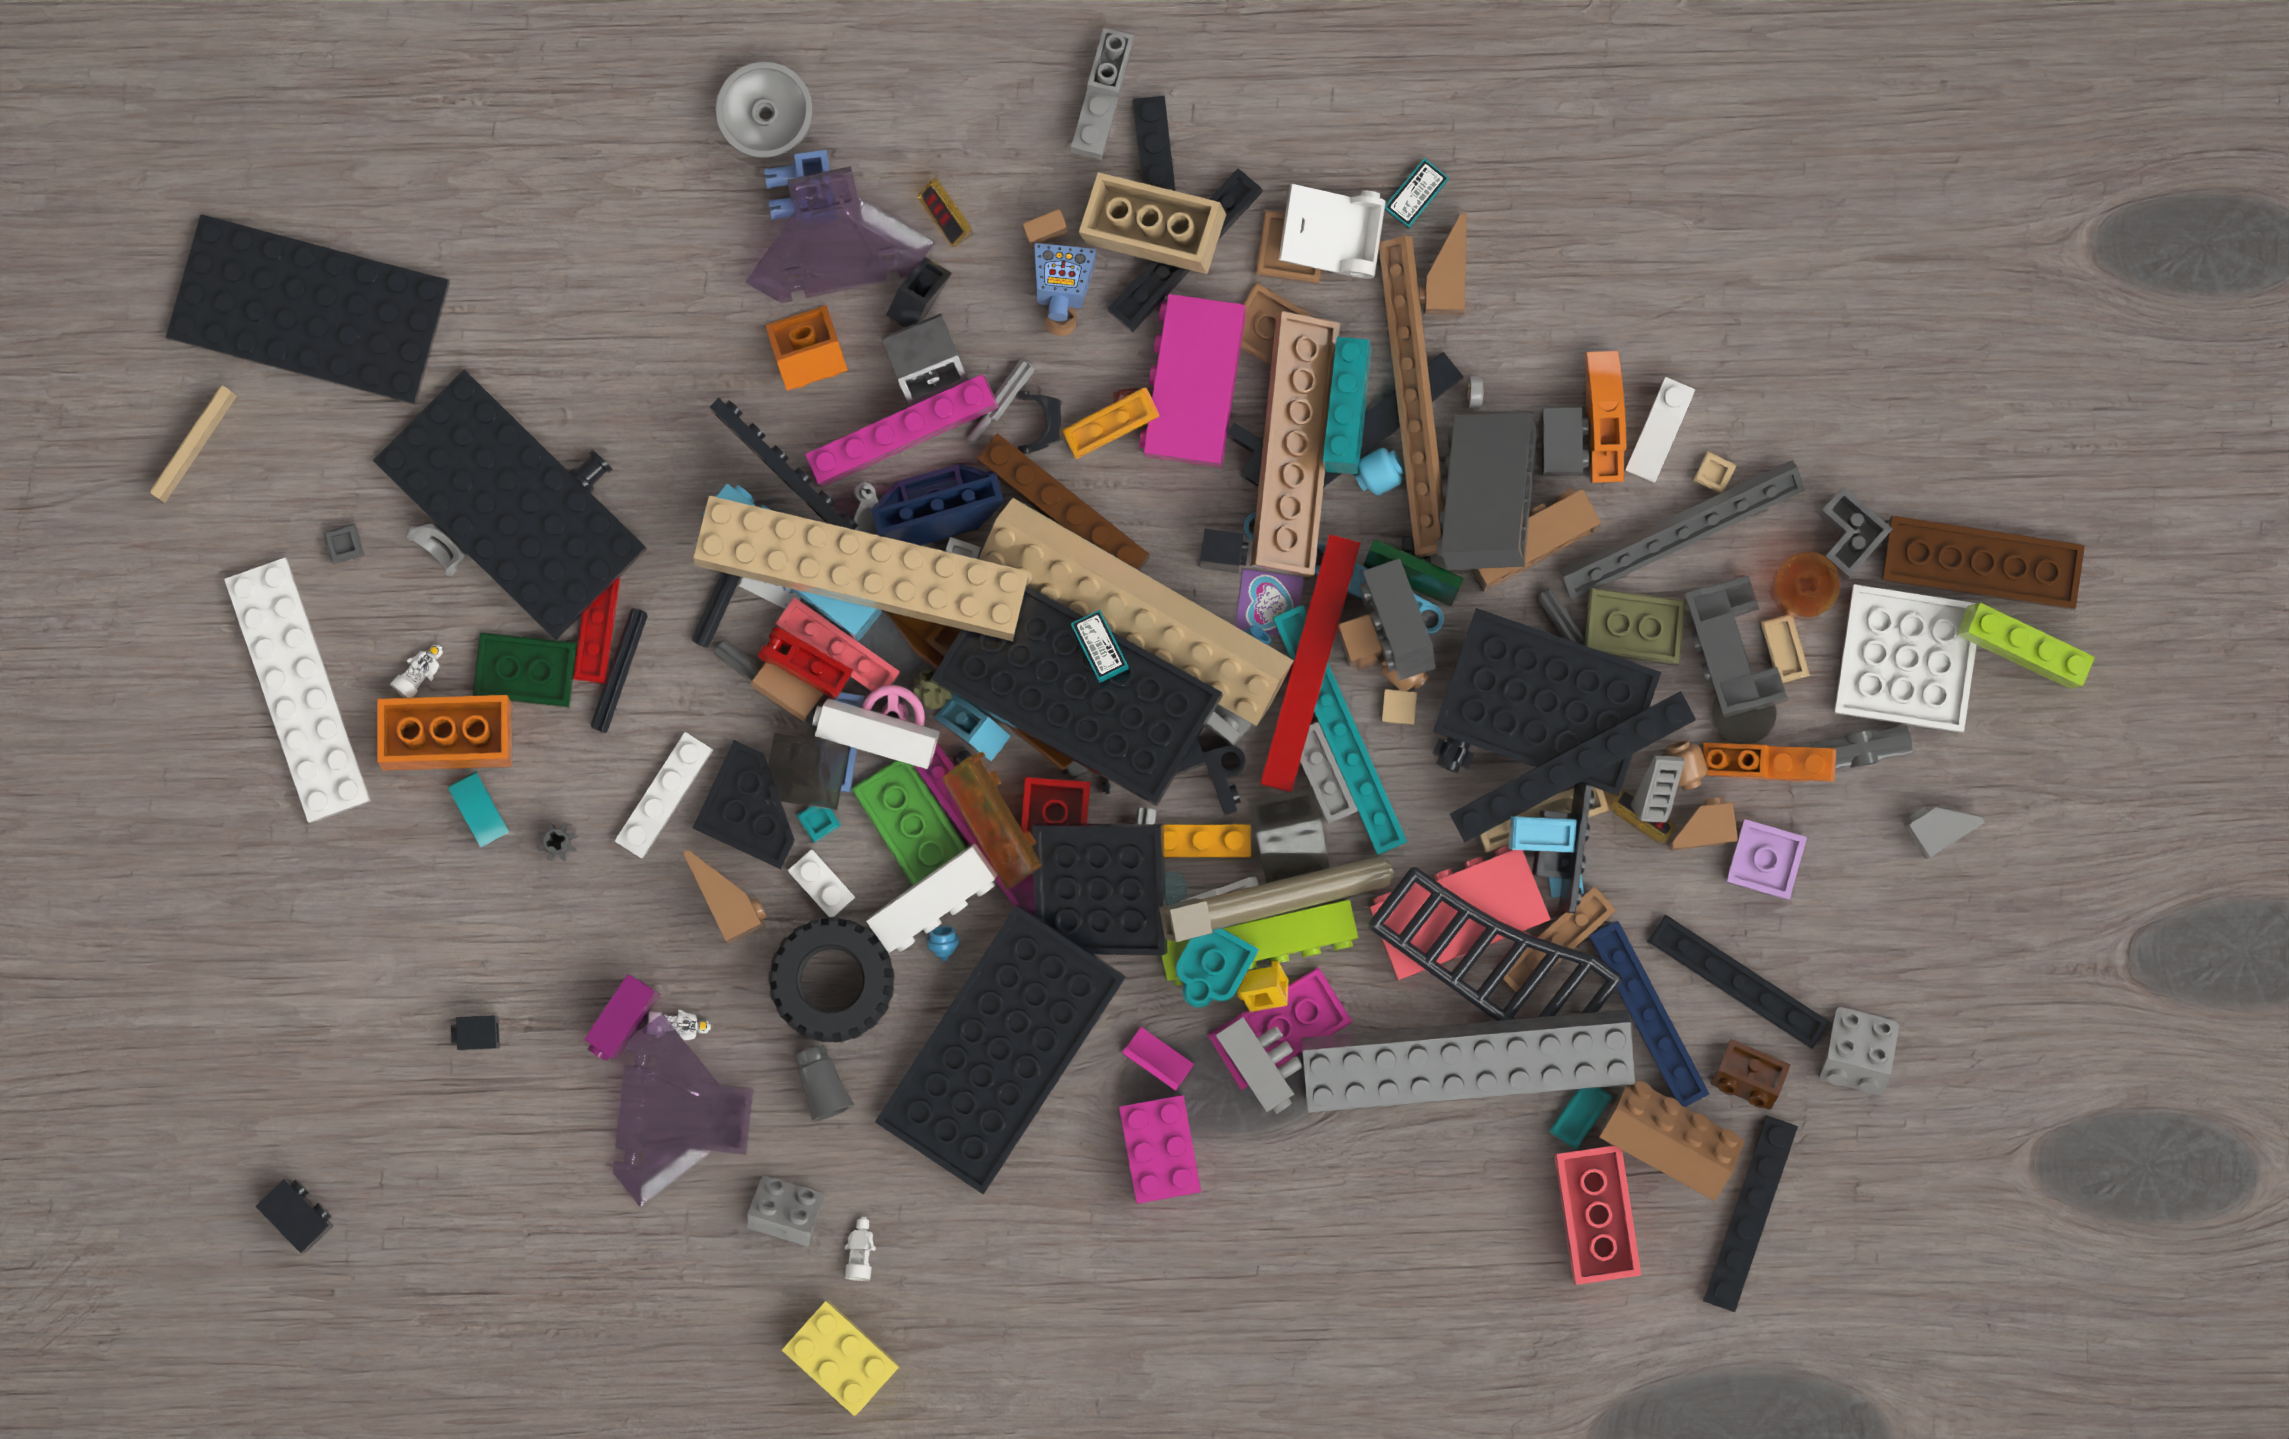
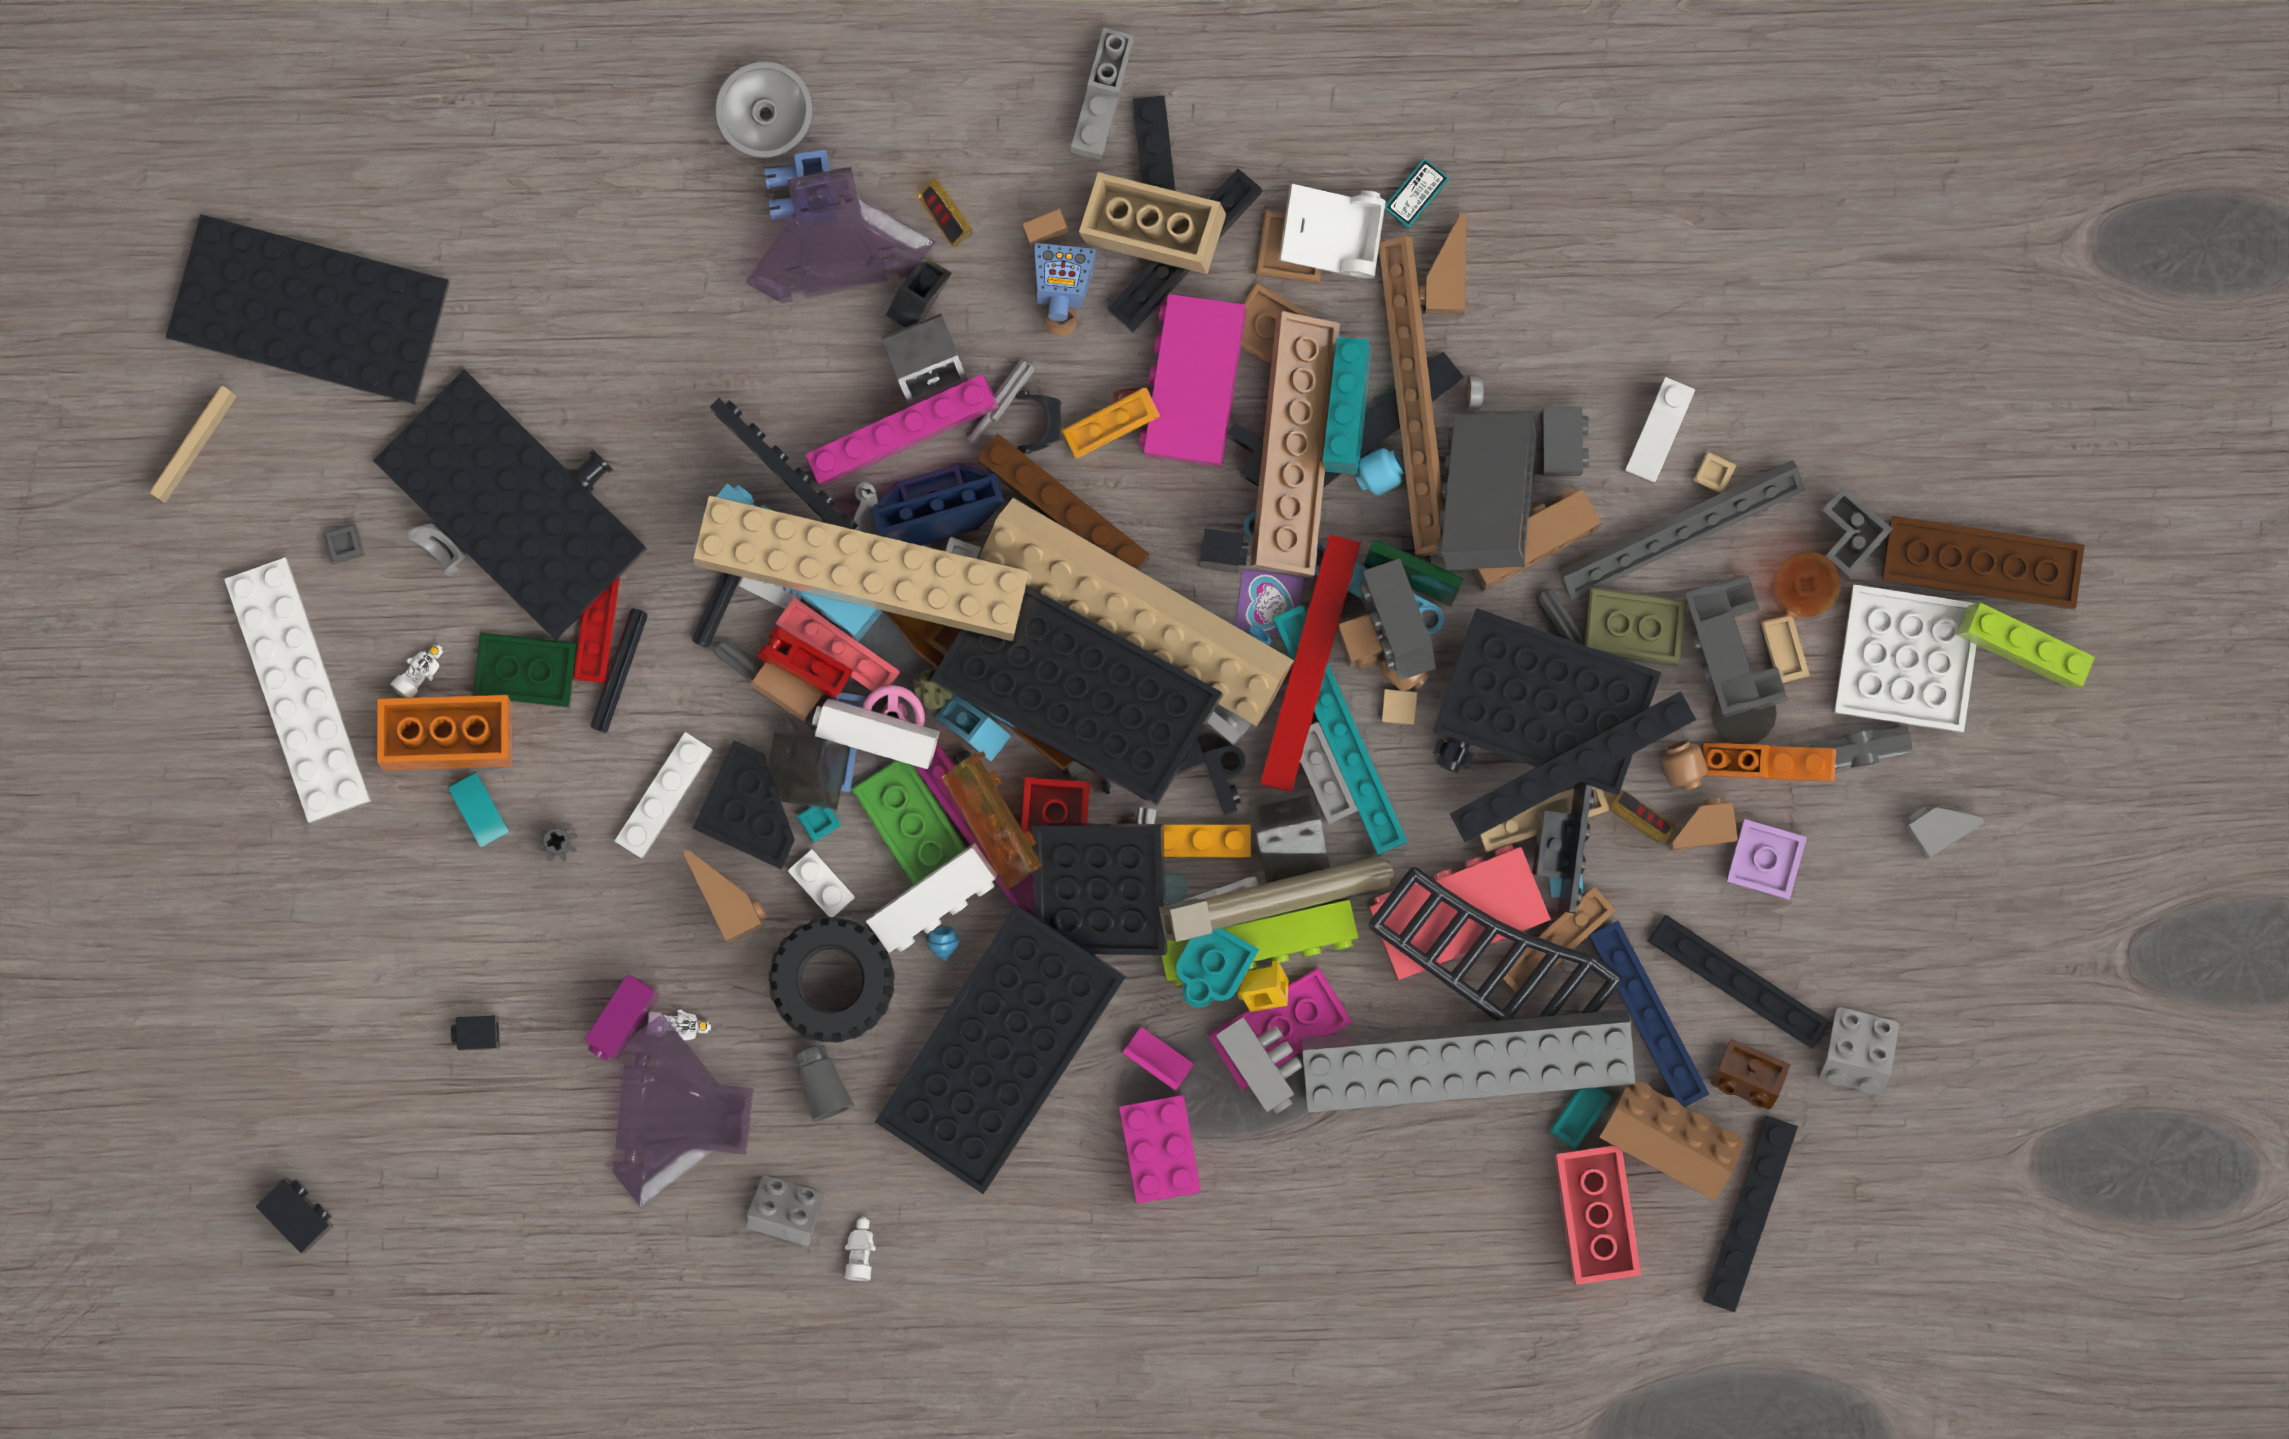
orange slope [765,305,848,391] -> none
light yellow brick [782,1301,900,1416] -> none
tile [1071,610,1129,683] -> none
medium azure tile [1509,816,1577,852] -> none
orange slope [1585,351,1626,483] -> none
light grey slope [1631,755,1685,822] -> none

